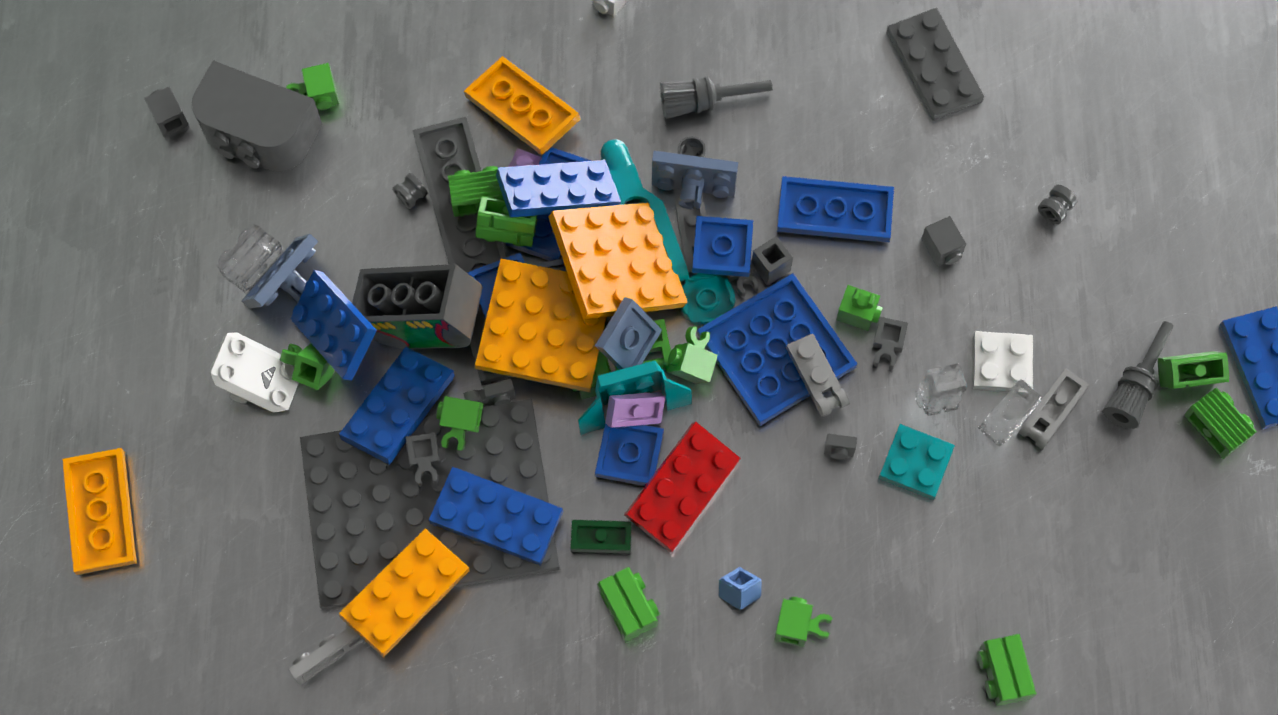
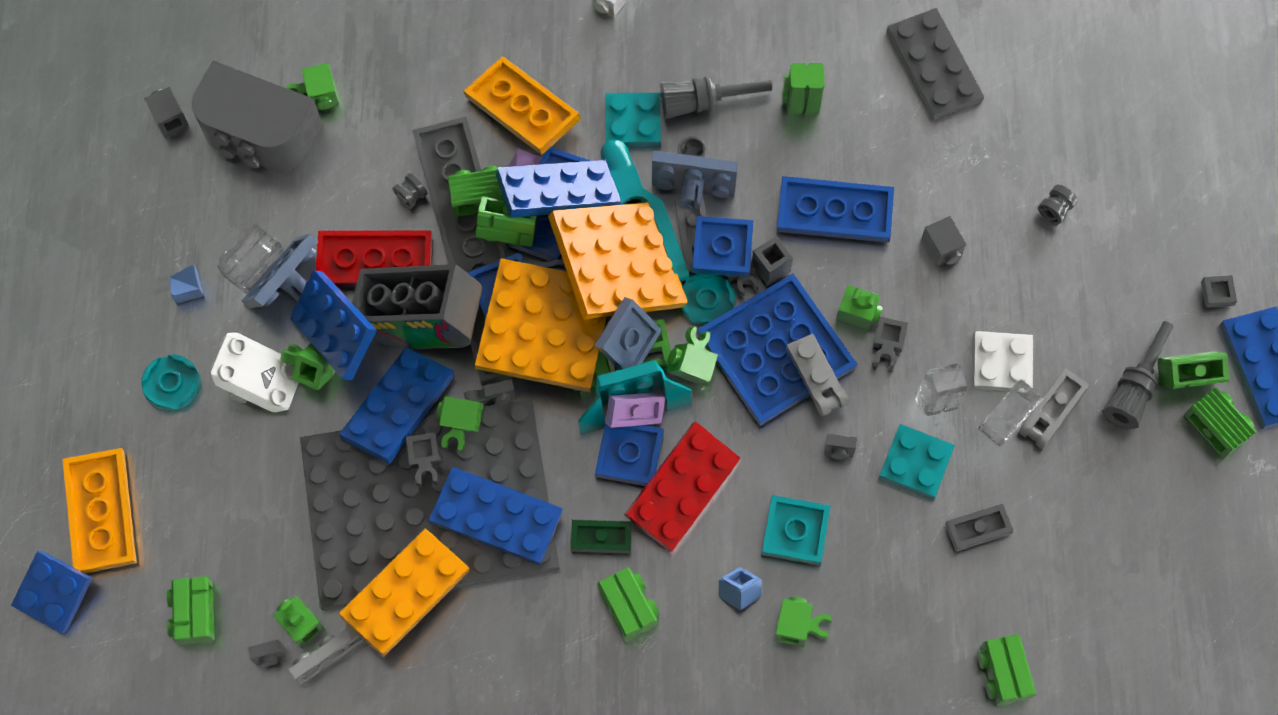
none -> blue plate [11,551,93,633]
none -> teal tile [141,354,201,412]
none -> bright green brick [166,576,215,646]
none -> medium blue slope [170,265,204,304]
none -> dark grey plate [248,640,286,667]
none -> bright green brick [273,596,324,649]
none -> red plate [316,230,432,287]
none -> teal plate [605,93,661,147]
none -> teal plate [761,495,831,566]
none -> bright green brick [782,63,825,114]
none -> dark grey plate [945,504,1014,552]
none -> dark grey plate [1201,275,1237,308]

